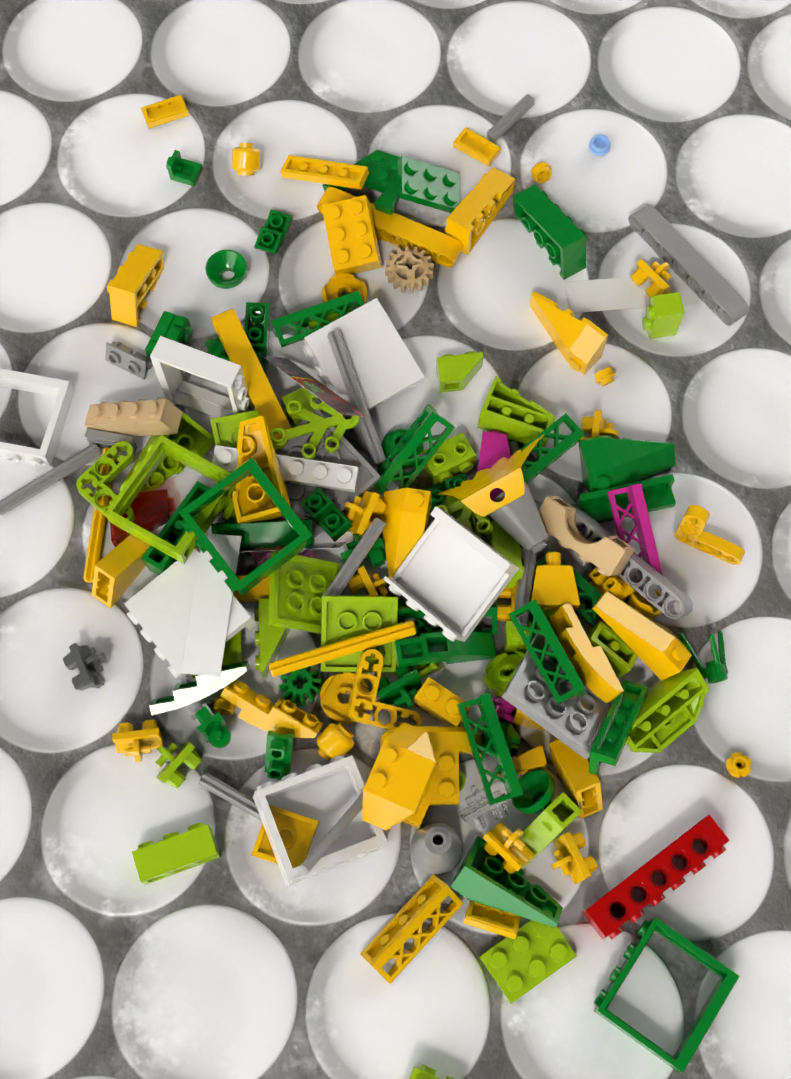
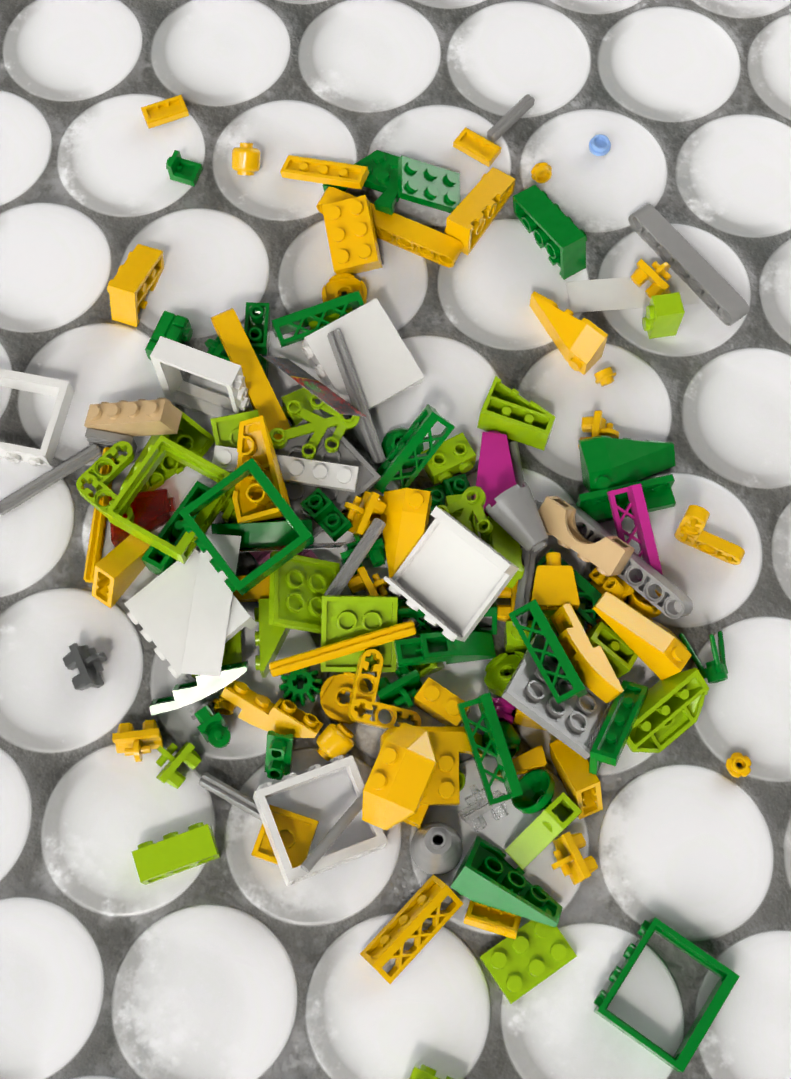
light grey hinge [105,341,153,380] -> none
green piece [205,250,247,289] -> none
green slope [254,209,293,255] -> none
tan gear [385,246,434,294] -> none
lime slope [436,351,483,393] -> none
yellow piece [438,434,544,517] -> none
yellow hips [483,822,535,874] -> none
green fence [509,413,585,484] -> none
red brick [582,815,730,940] -> none

